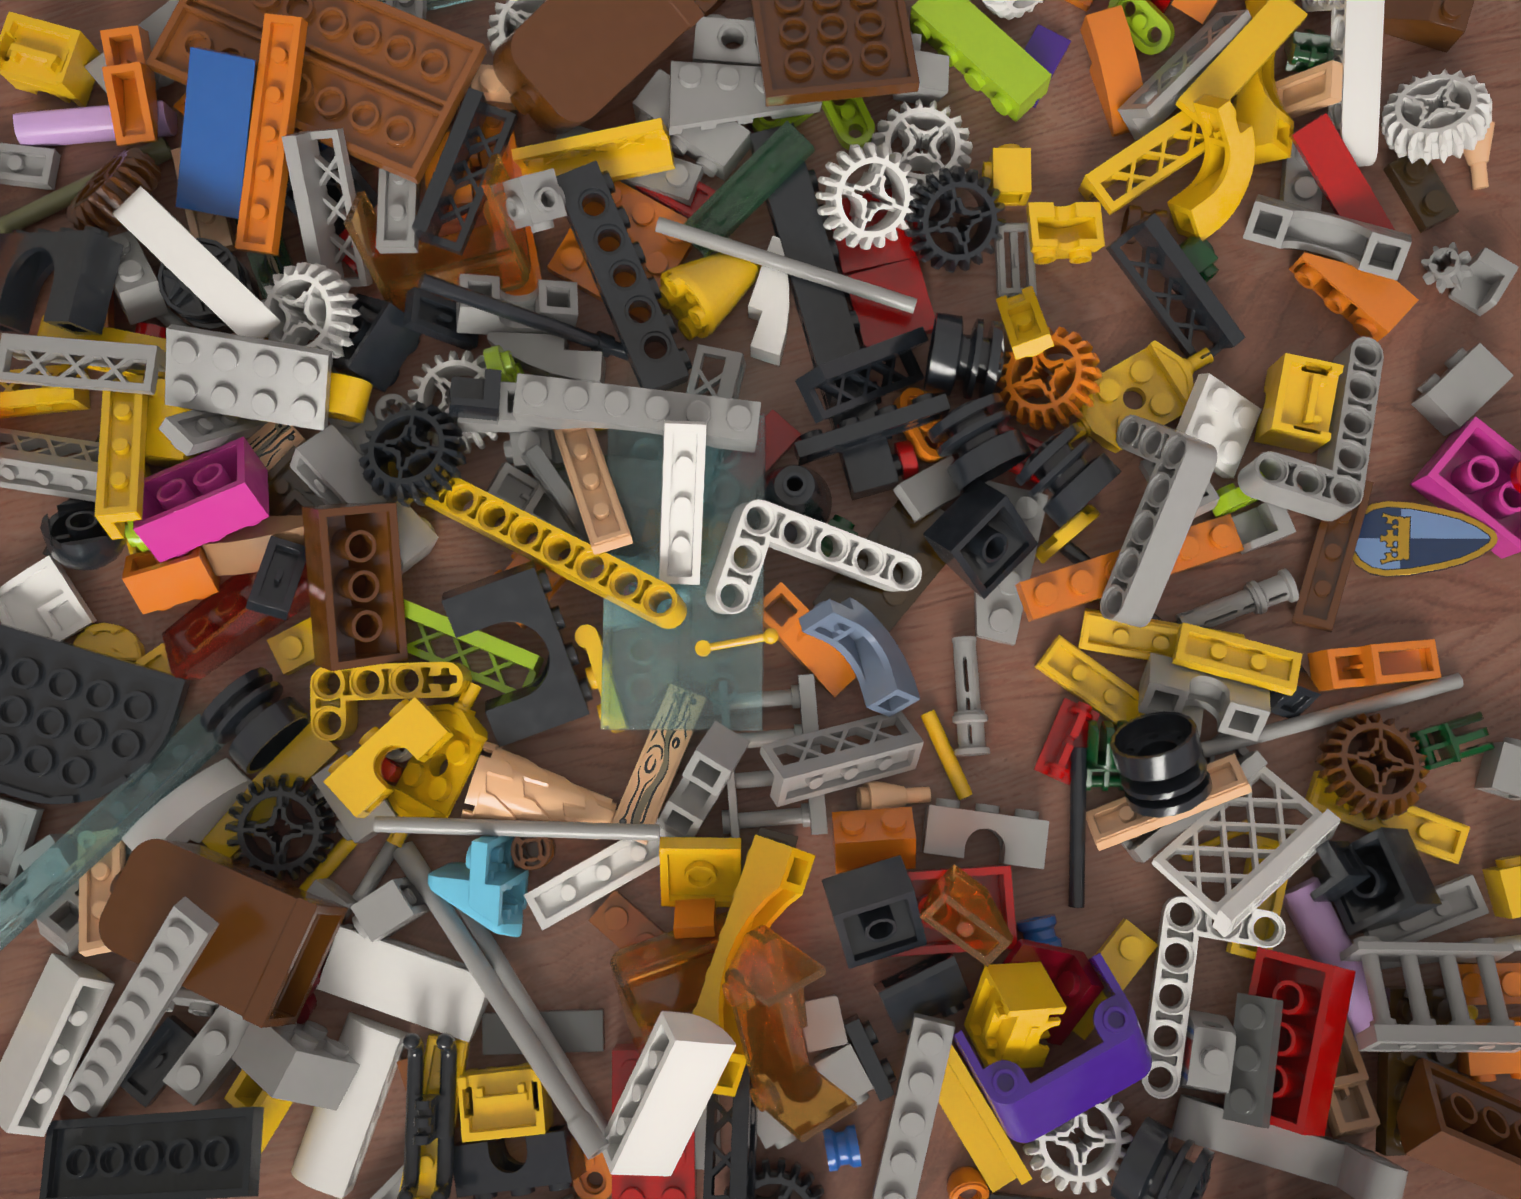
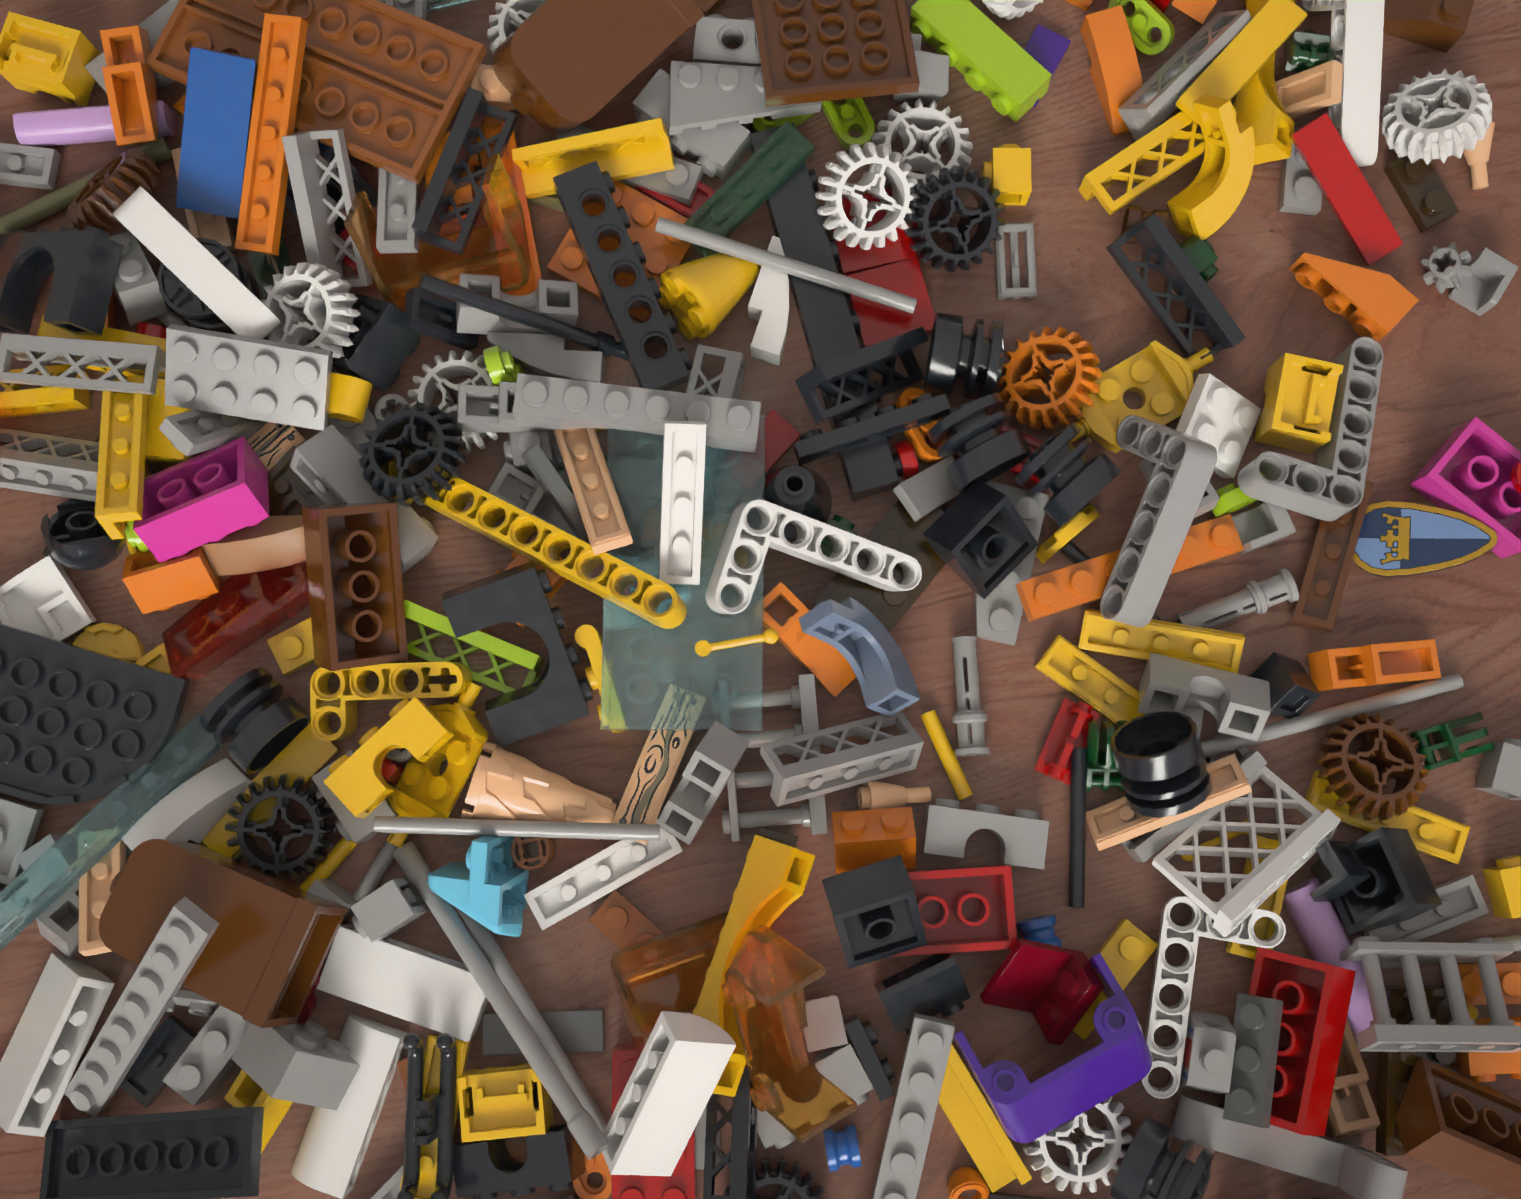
black plate [246,536,306,620] -> none
black panel [448,369,502,421] -> none
light grey brick [502,168,567,233] -> none
yellow plate [659,837,741,907] -> none
orange tile [673,898,717,939] -> none
clear orange slope [920,864,1013,967] -> none
yellow piece [964,962,1066,1069] -> none
yellow plate [996,285,1054,360] -> none
yellow cylinder [1026,202,1105,264] -> none
yellow plate [1172,622,1303,696] -> none
light grey arch [1243,194,1412,280] -> none
light grey brick [1411,343,1514,436] -> none

